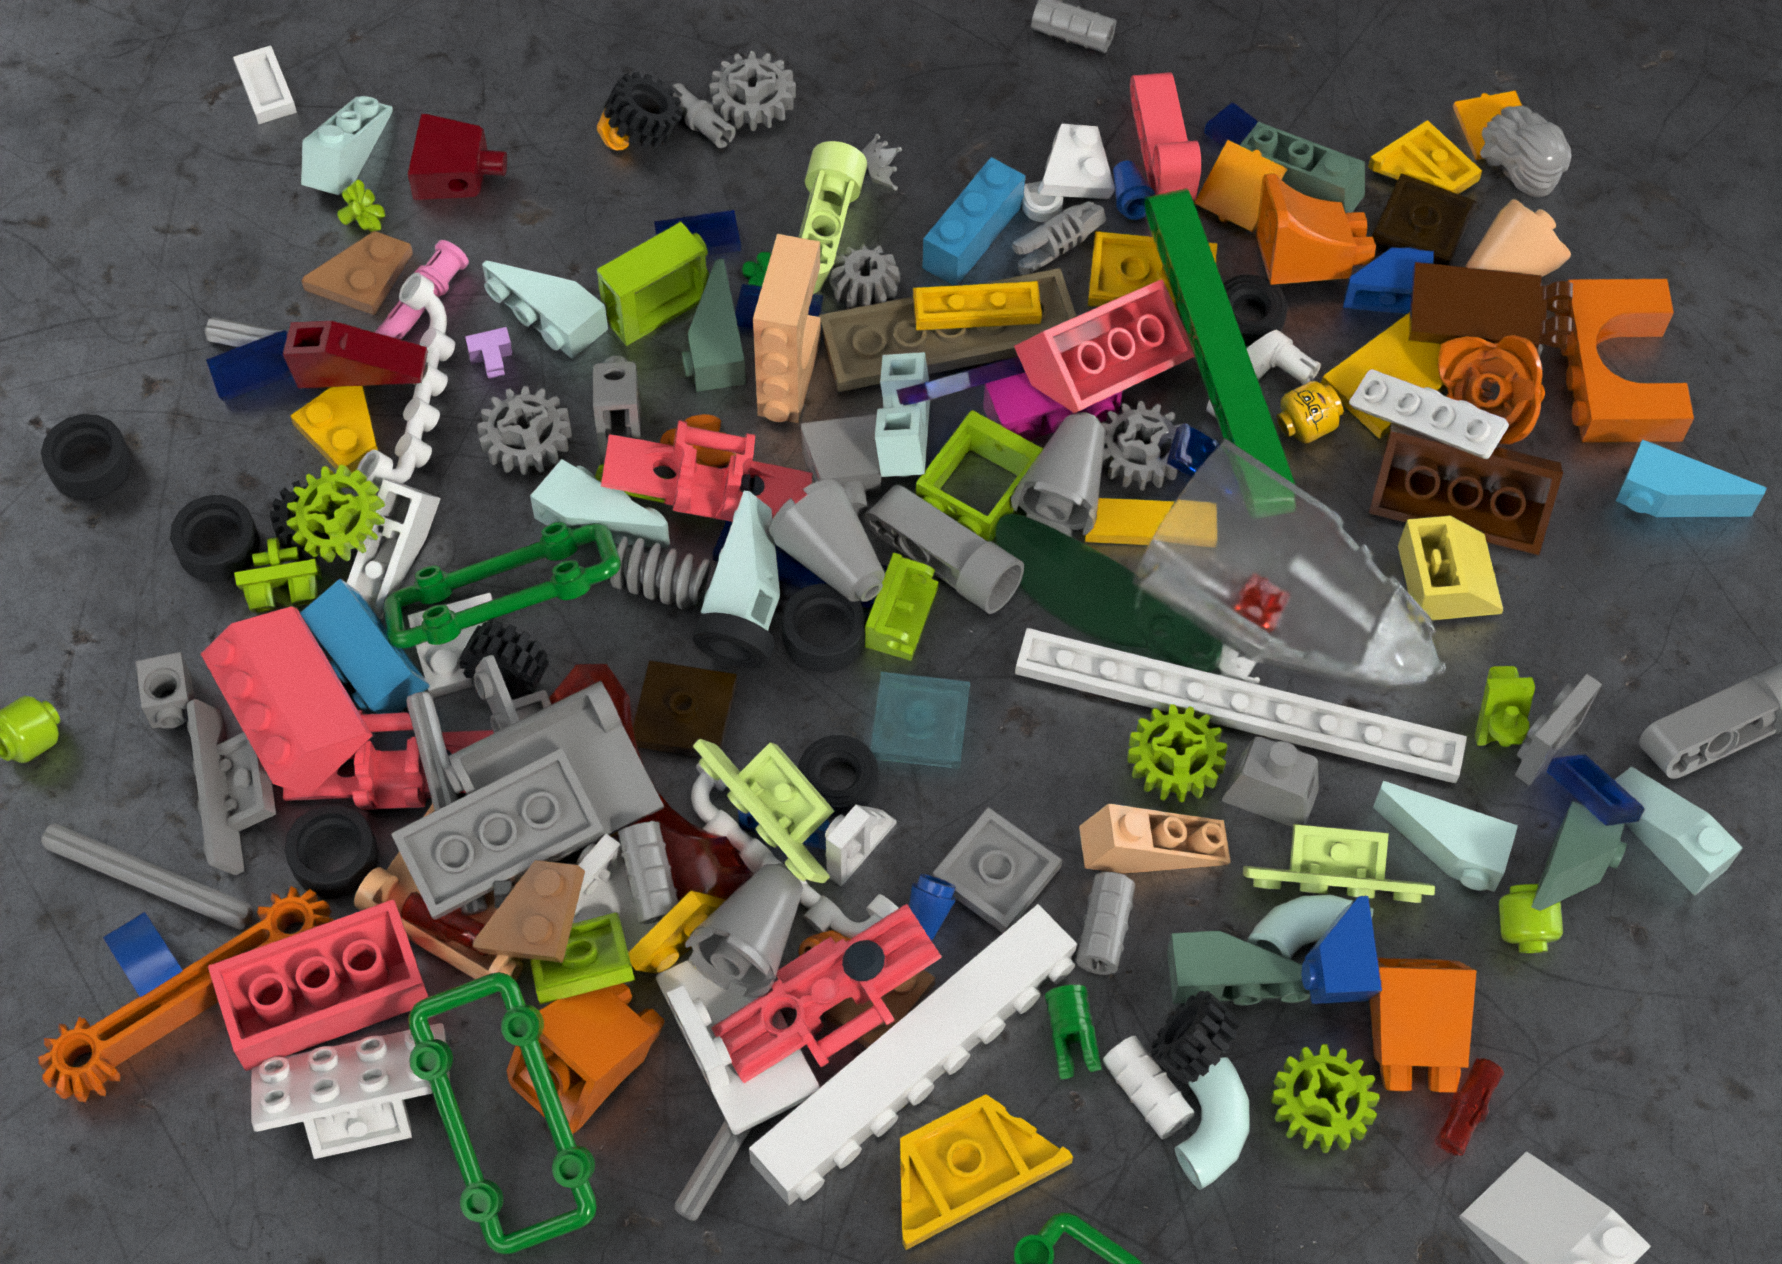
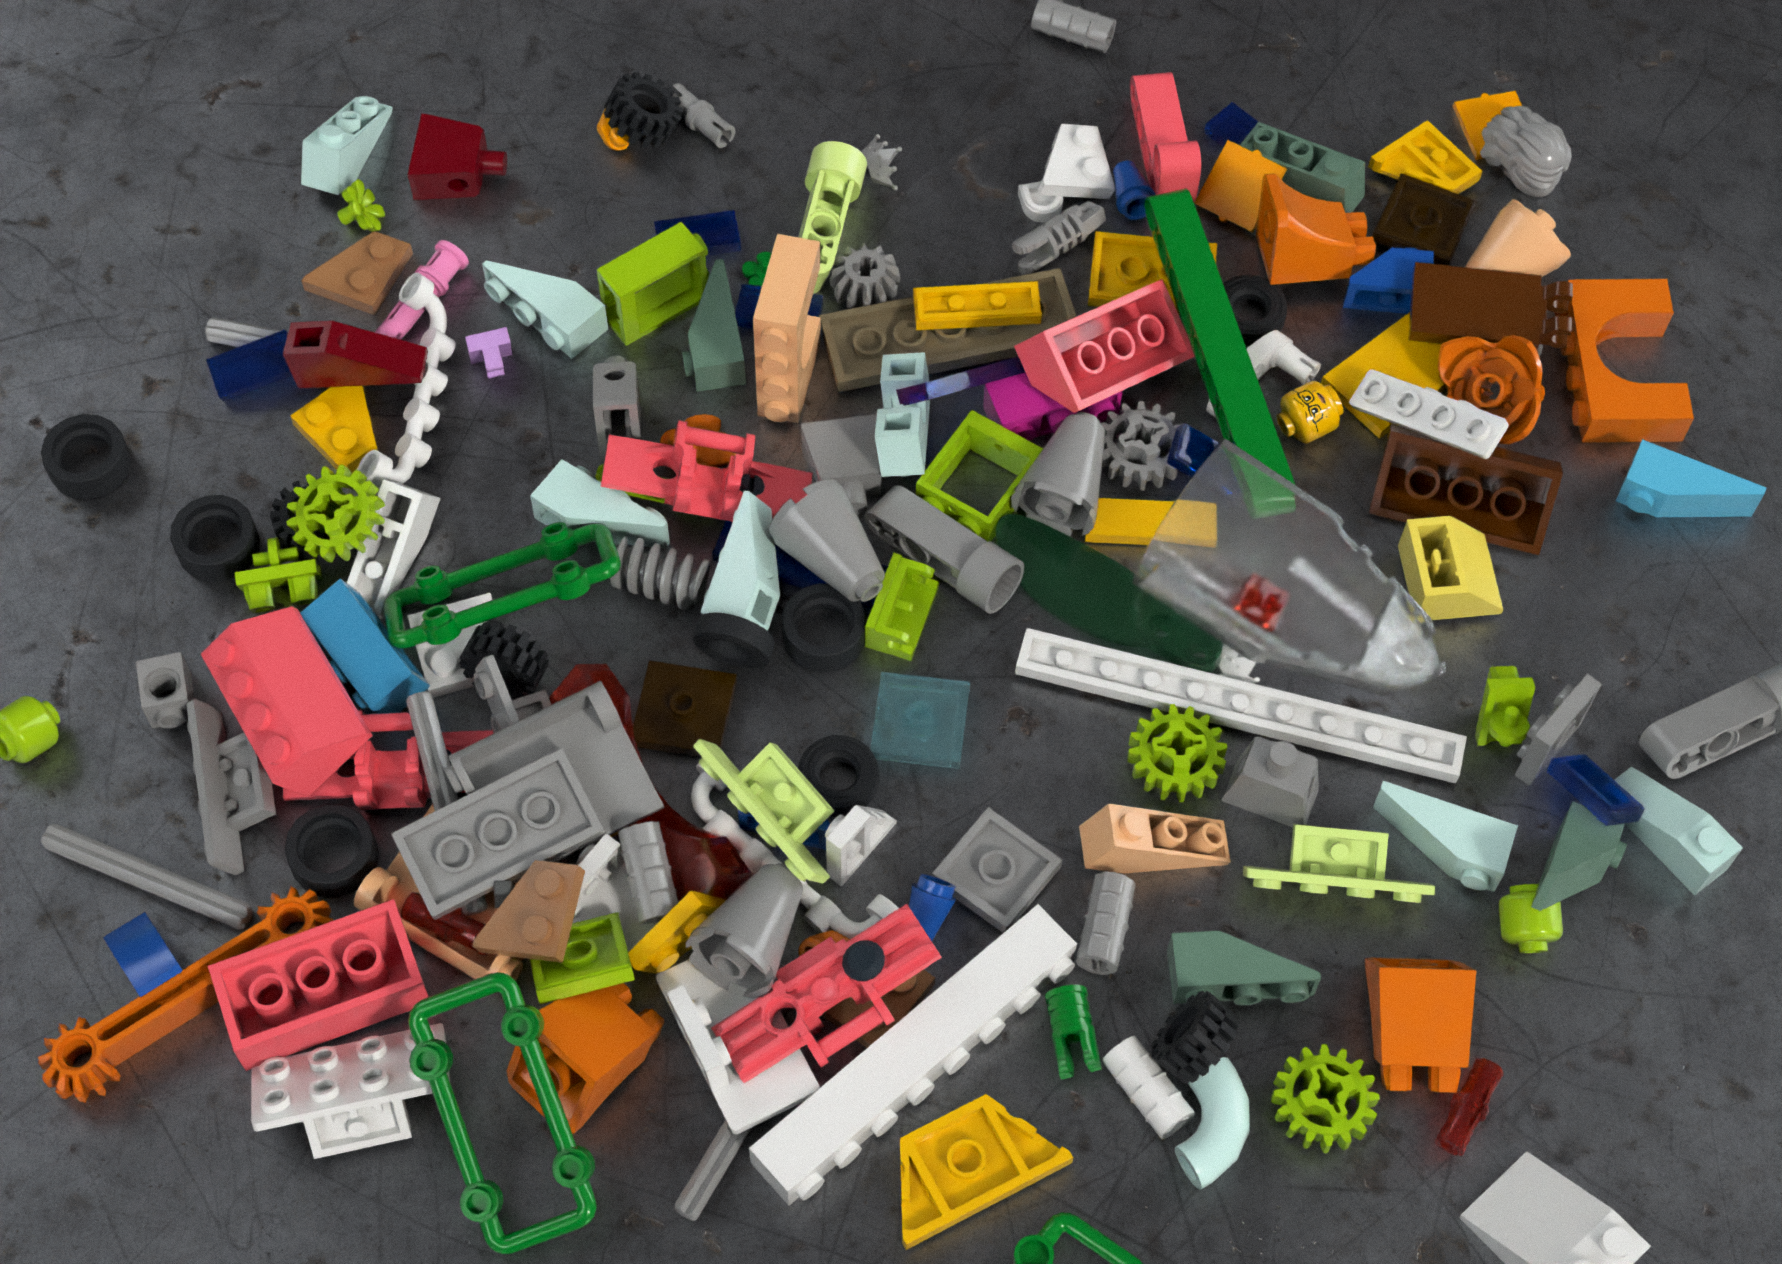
white tile [233,45,297,124] -> none
light grey gear [477,386,572,475] -> none
light grey gear [709,51,796,131] -> none
dark azure brick [922,157,1025,286] -> none
light aqua cylinder [1247,895,1374,960] -> none
blue slope [1301,896,1382,1004] -> none

